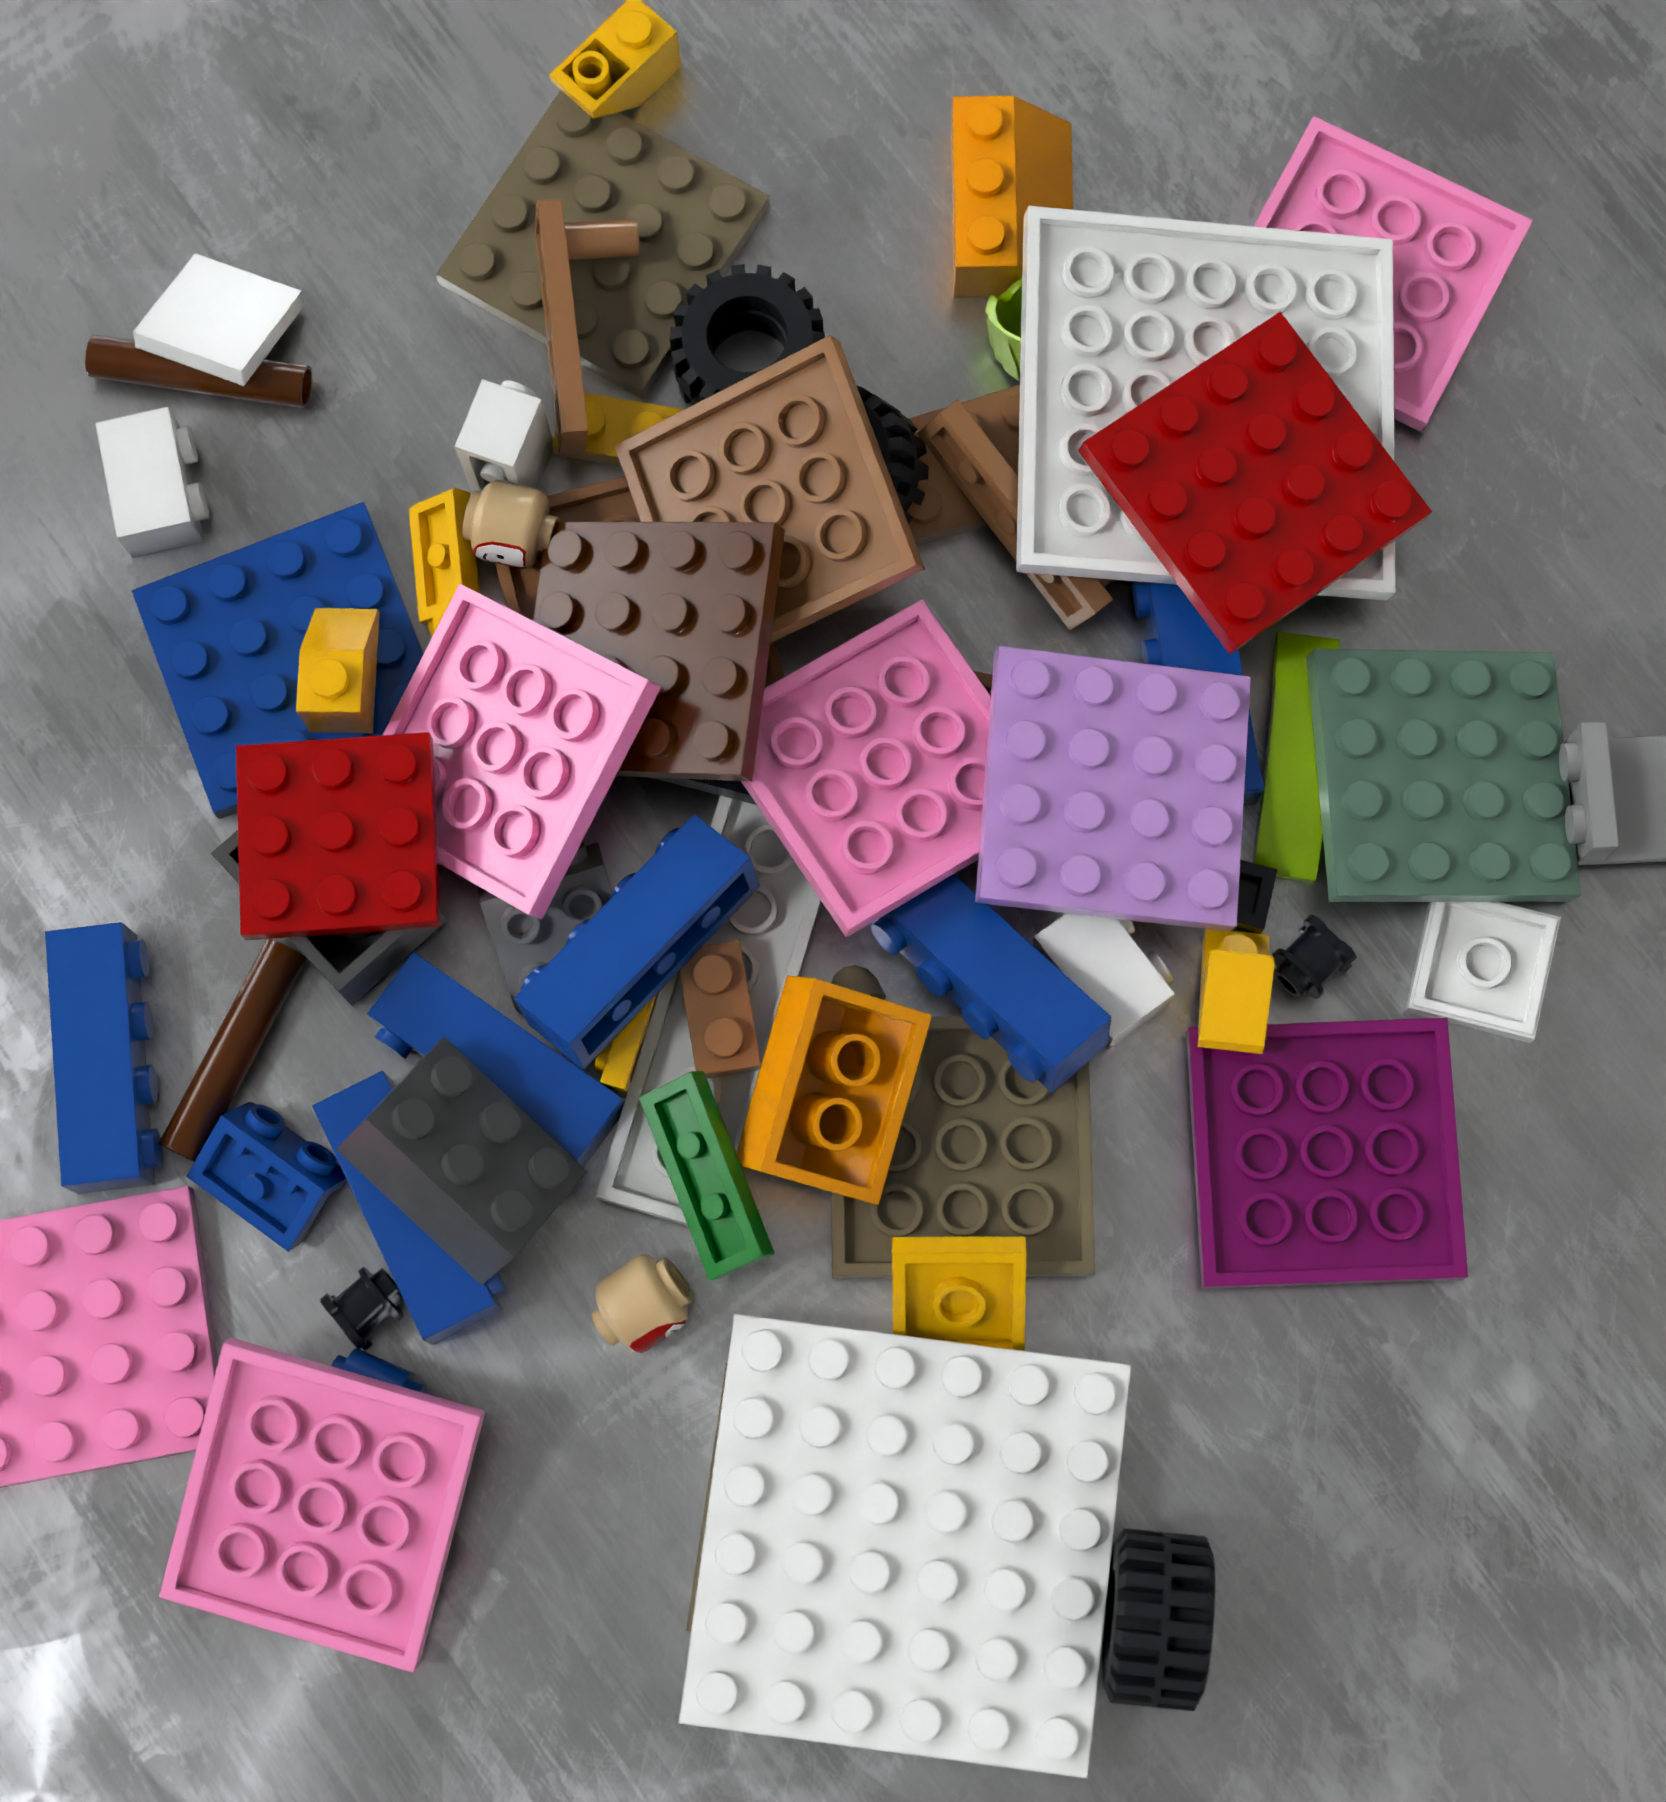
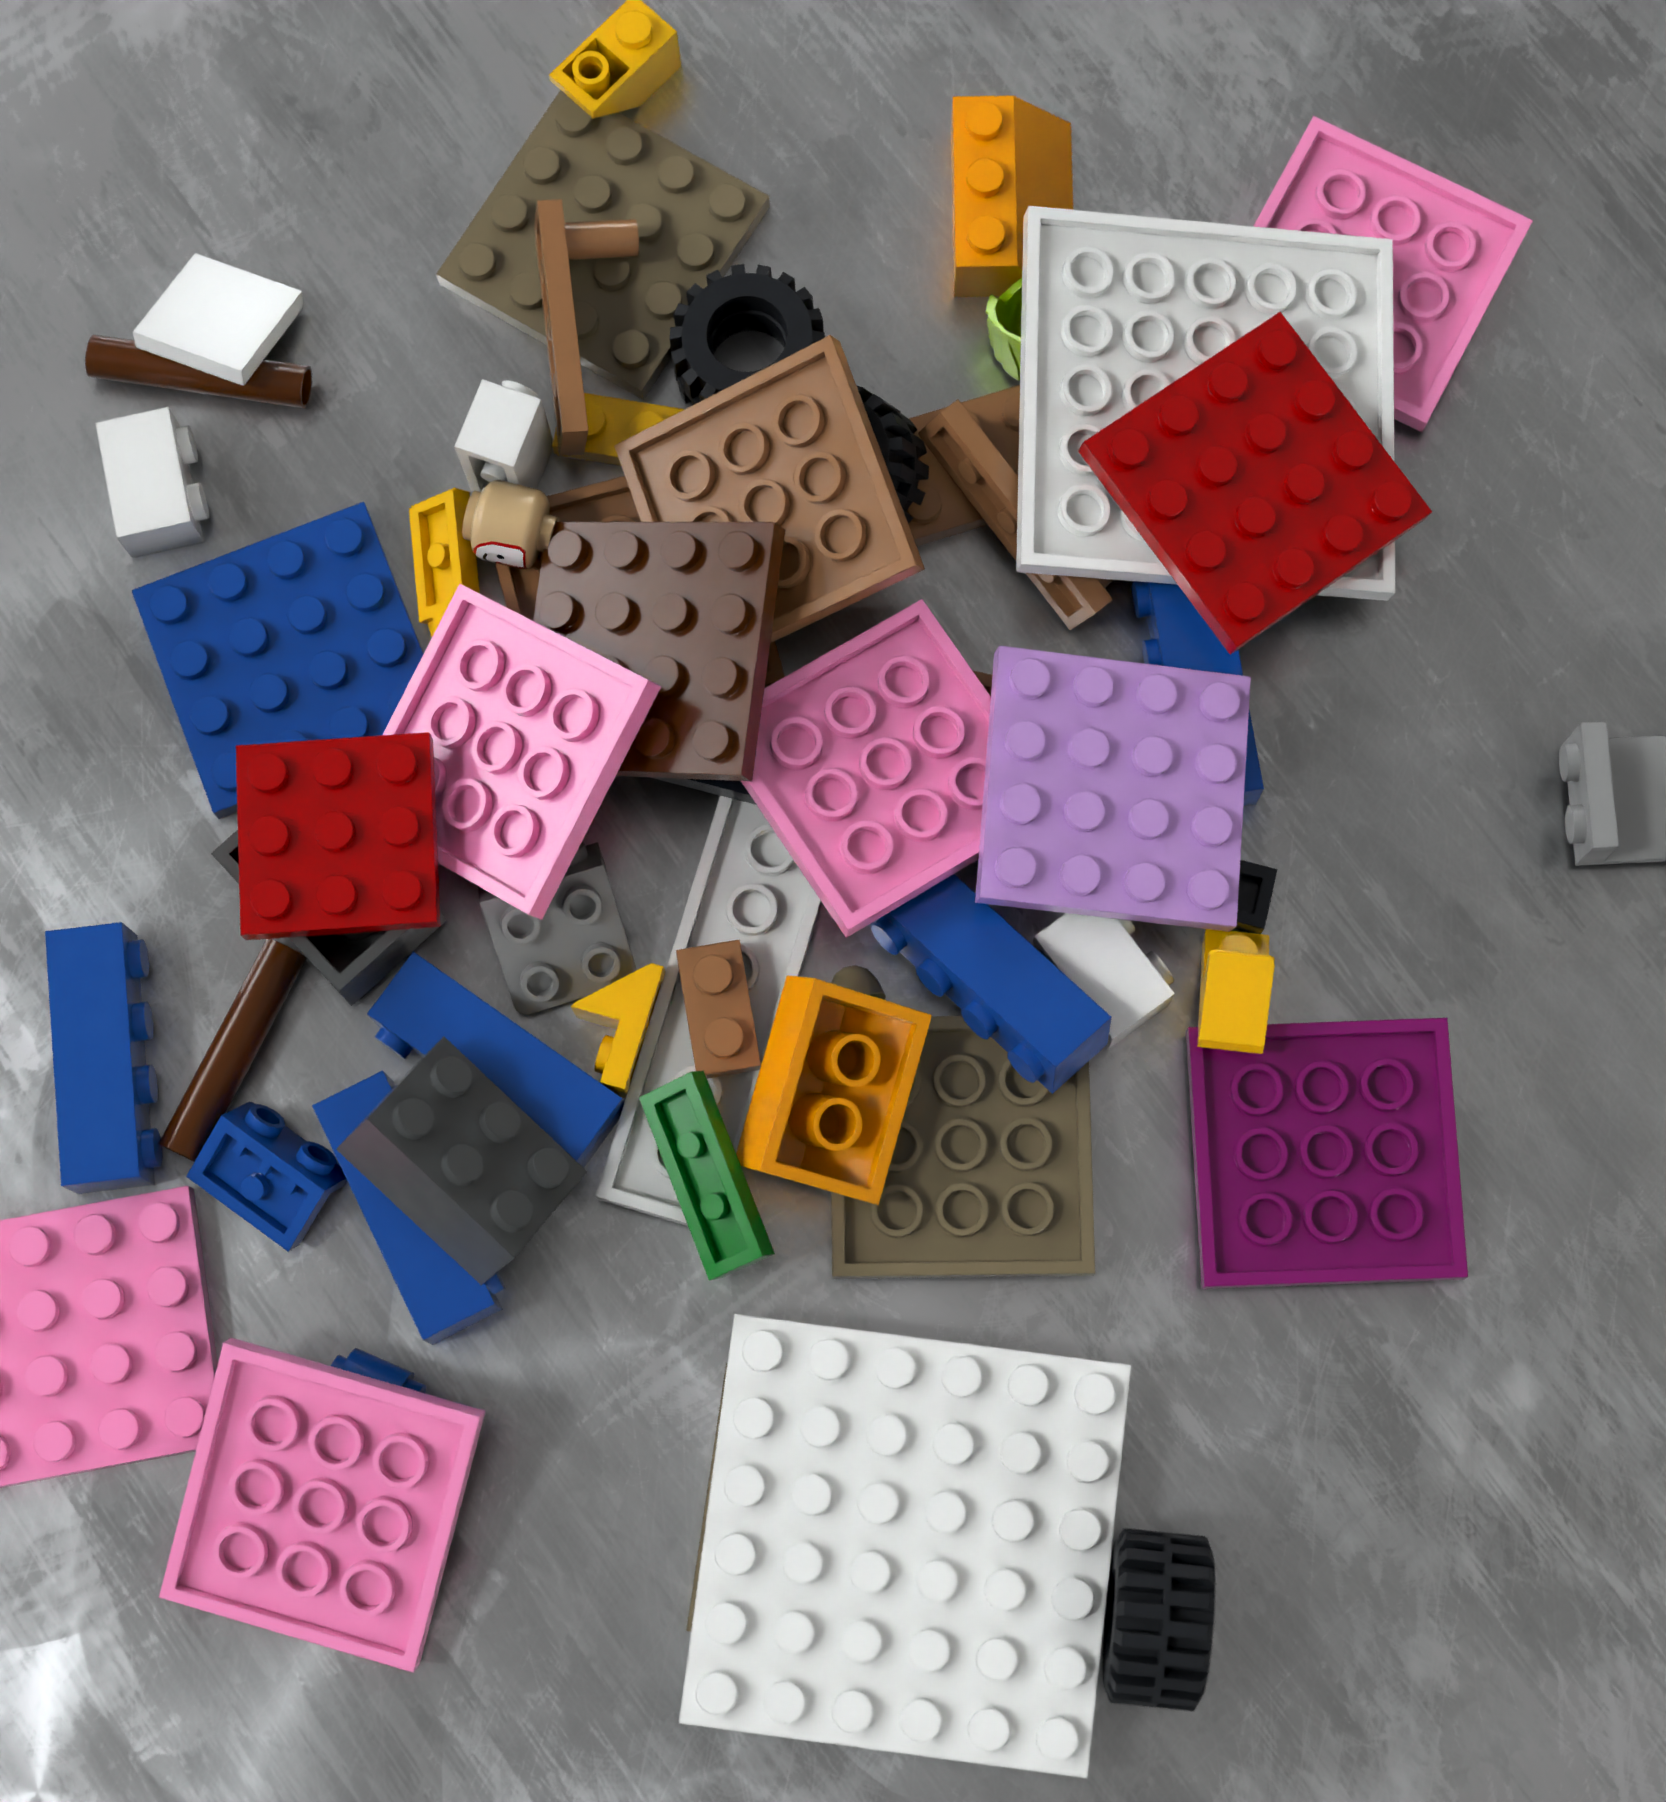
yellow slope [296,608,380,733] -> none
black brick [319,1266,404,1351] -> none
blue brick [514,814,760,1070] -> none
tan head [591,1254,693,1353] -> none
yellow plate [892,1236,1027,1351] -> none
lime slope [1252,632,1340,883] -> none
black brick [1272,914,1357,999] -> none
sand green plate [1306,649,1581,902] -> none
white tile [1404,902,1561,1043] -> none

